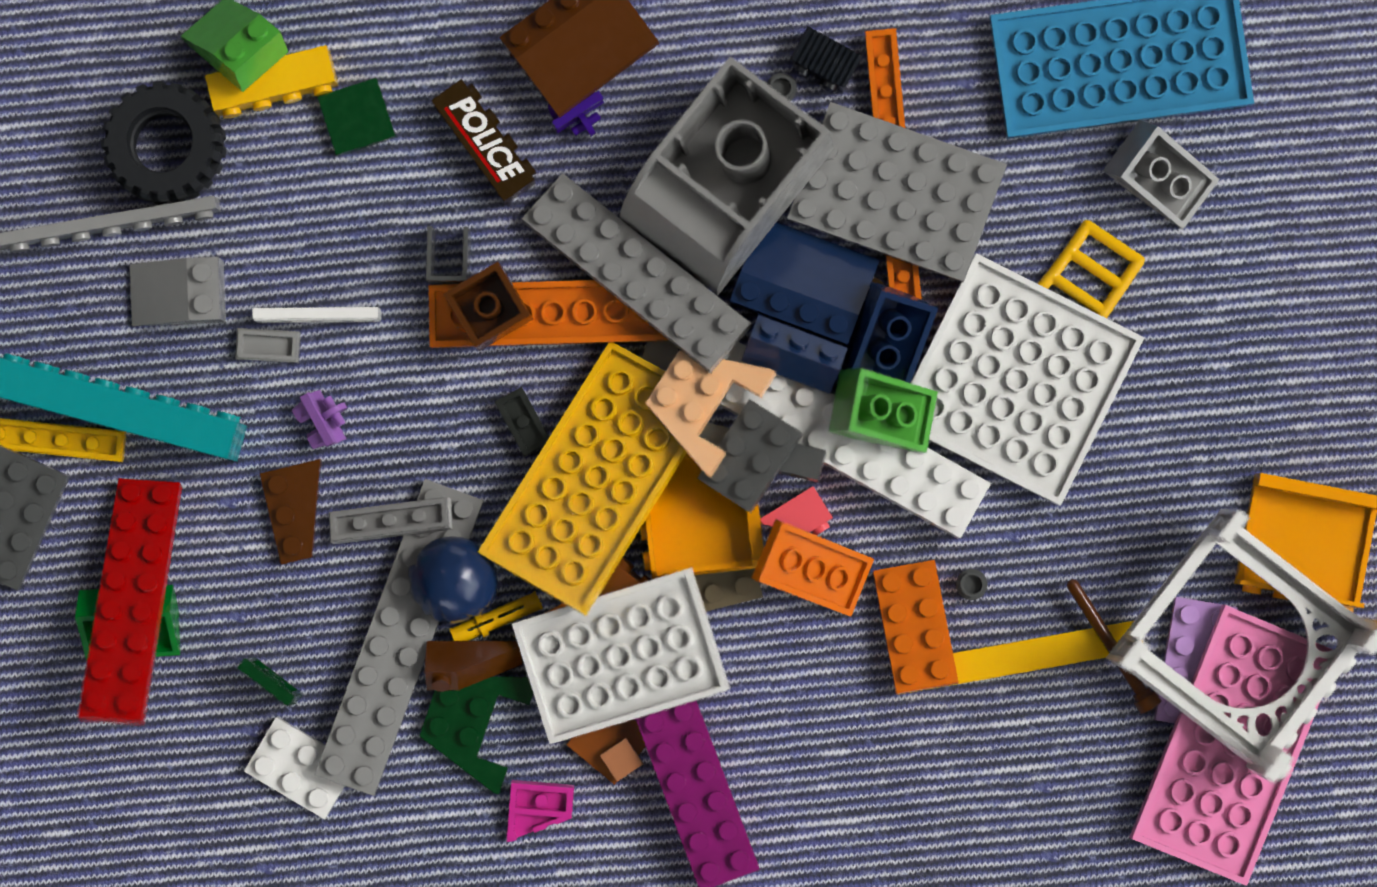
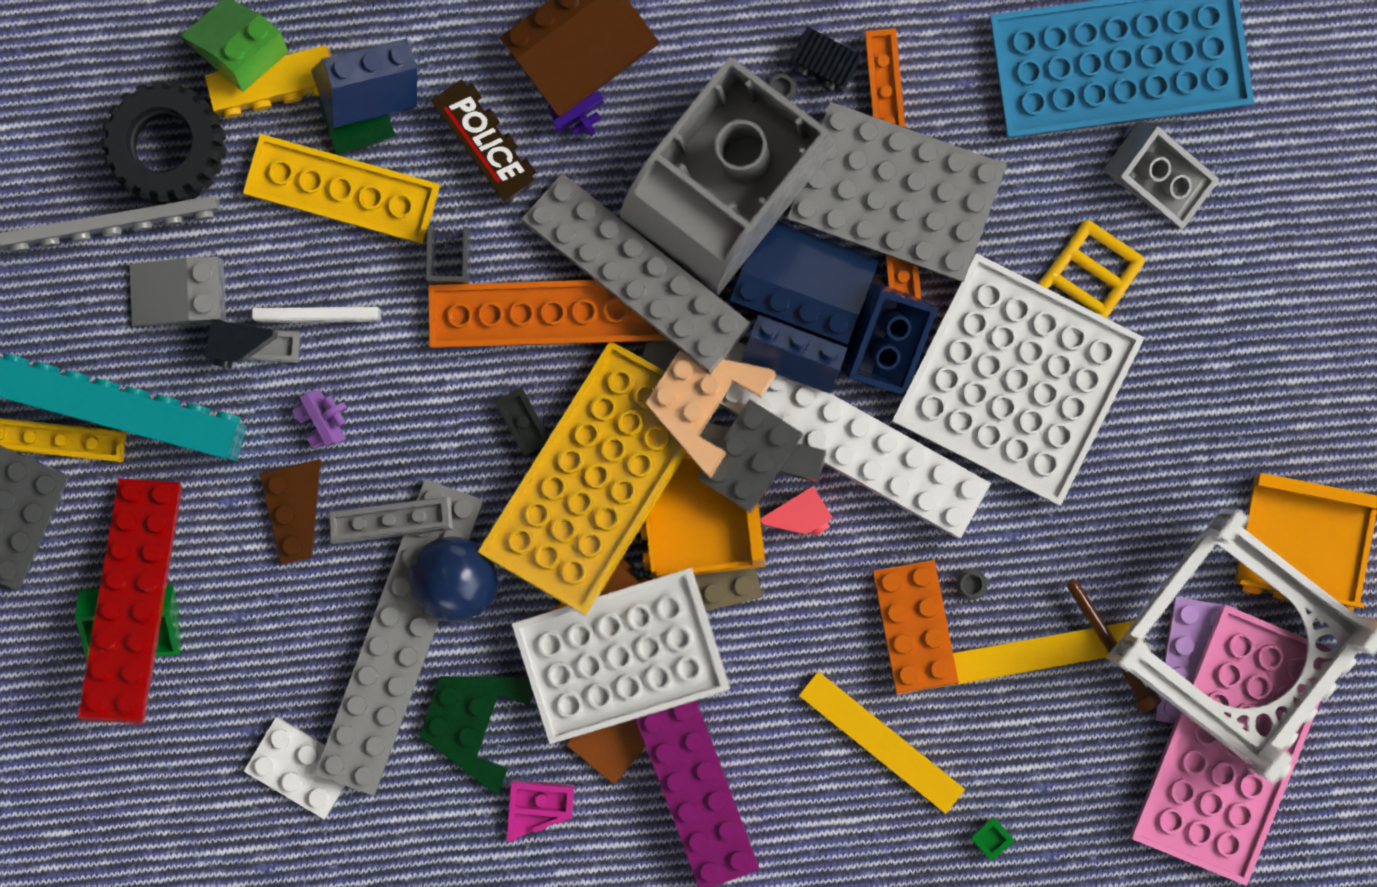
dark green tile [237,657,302,706] -> none
reddish brown slope [425,641,523,692] -> none
reddish brown brick [443,261,533,351] -> none
yellow pin [449,591,543,641] -> none
nougat tile [600,738,643,782] -> none
orange plate [752,519,874,617] -> none
bright green slope [828,368,938,453] -> none
none -> black slope [205,320,278,368]
none -> yellow plate [243,134,441,245]
none -> dark blue slope [311,39,417,129]
none -> yellow tile [799,671,965,814]
none -> green plate [970,816,1015,861]

